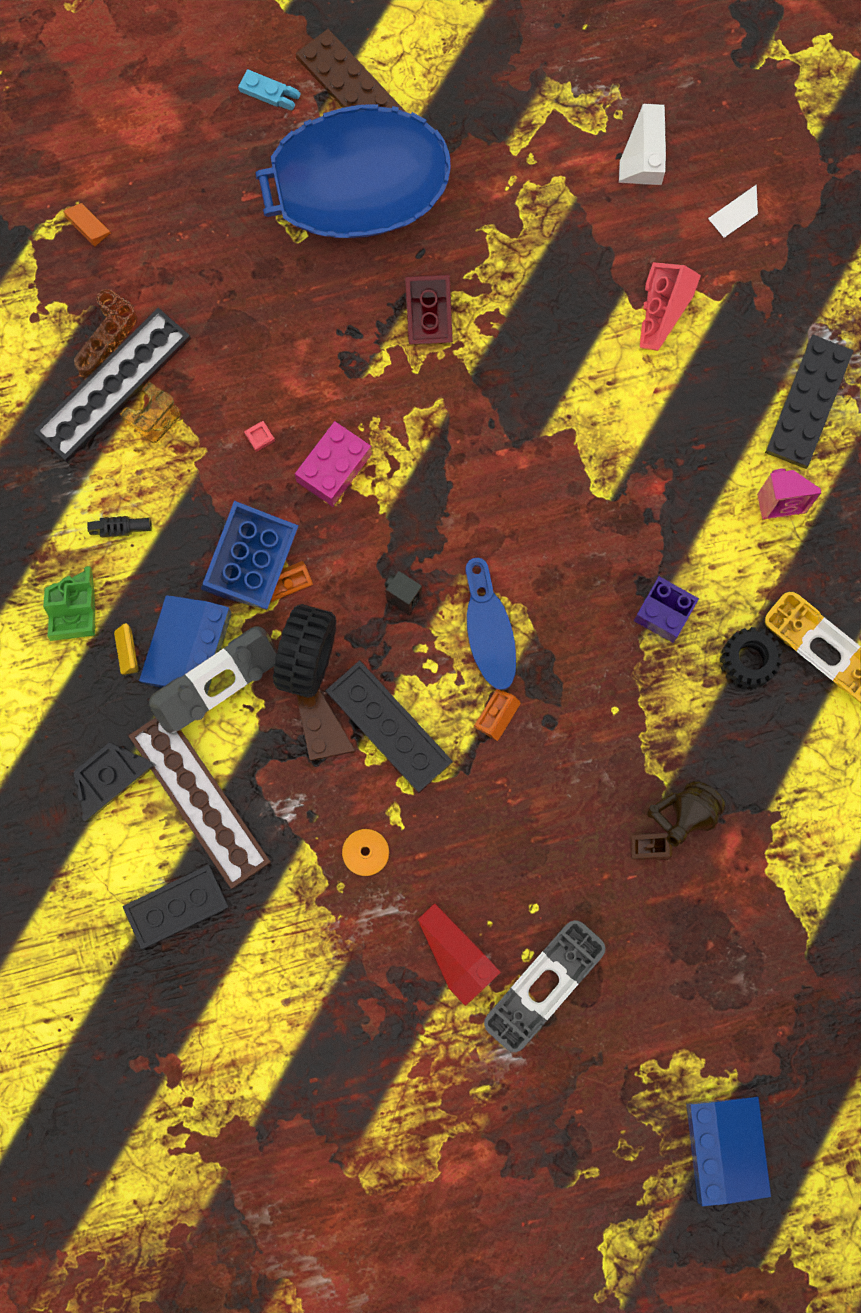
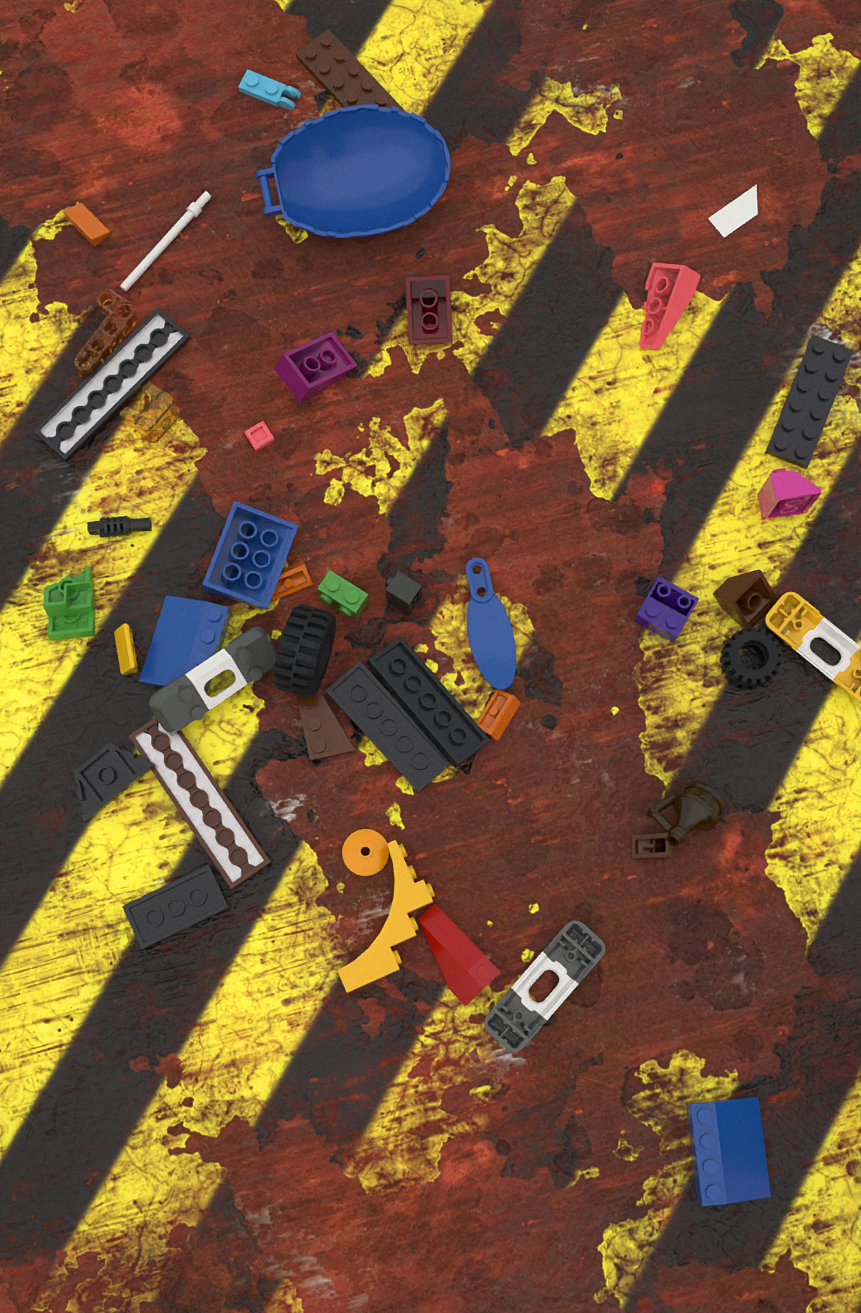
dark pink brick [295,421,372,507] -> none
white wedge [619,104,666,185] -> none
none -> white bar [120,191,211,292]
none -> magenta slope [274,331,358,403]
none -> bright green brick [317,570,369,619]
none -> yellow arch [337,840,435,993]
none -> black plate [366,636,490,768]
none -> reddish brown slope [713,569,778,630]

